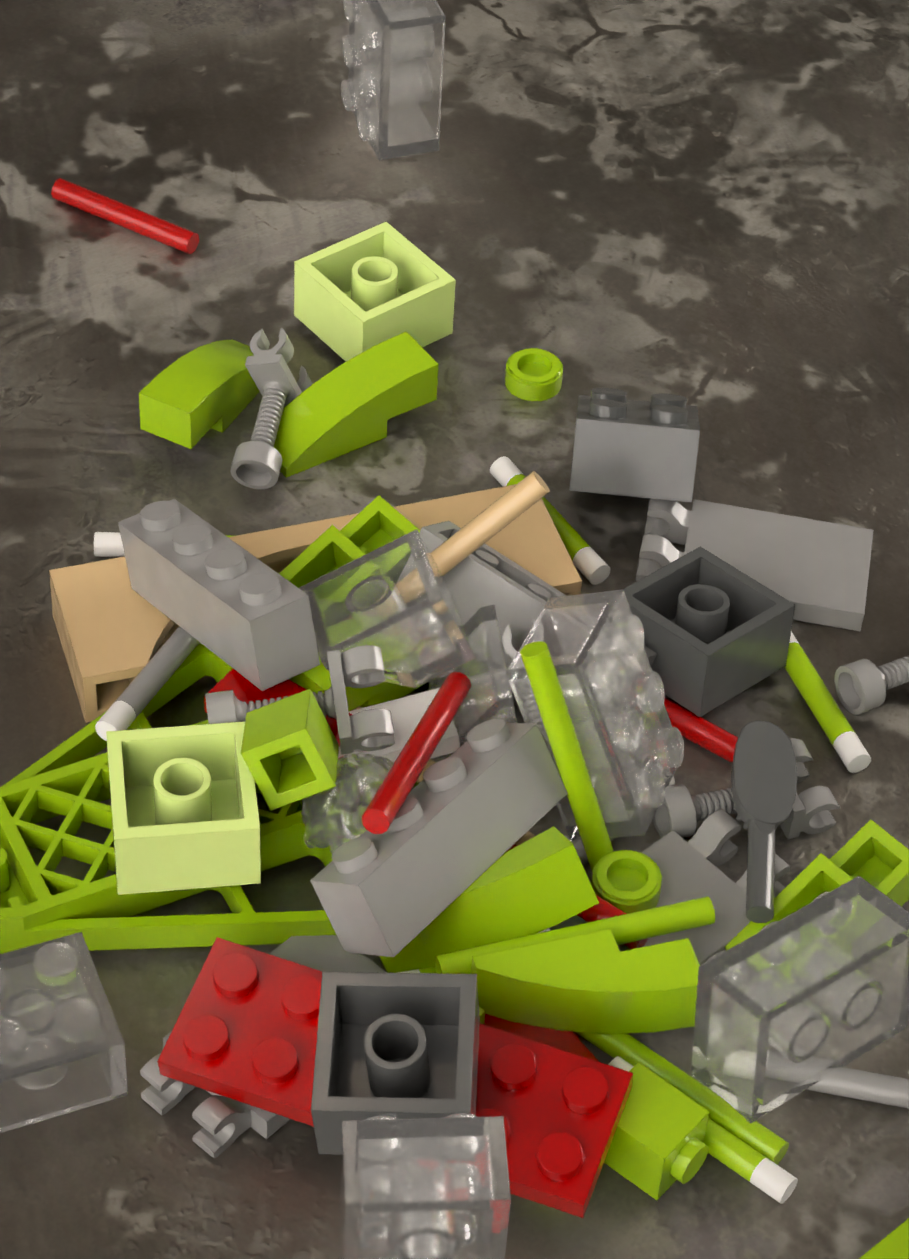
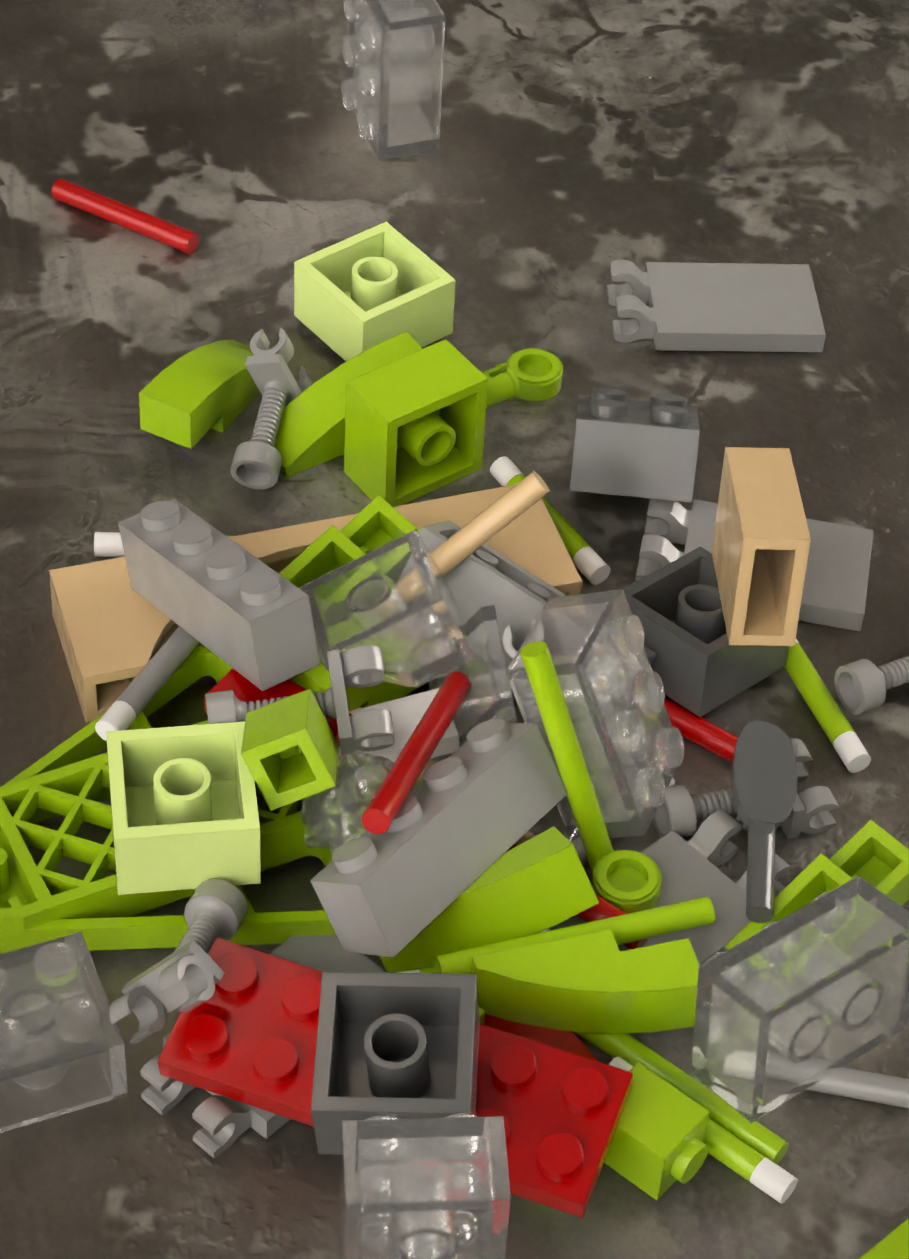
none -> light grey bar [109,879,248,1044]
none -> lime brick [344,339,520,507]
none -> light grey tile [607,259,826,352]
none -> tan brick [712,447,811,646]

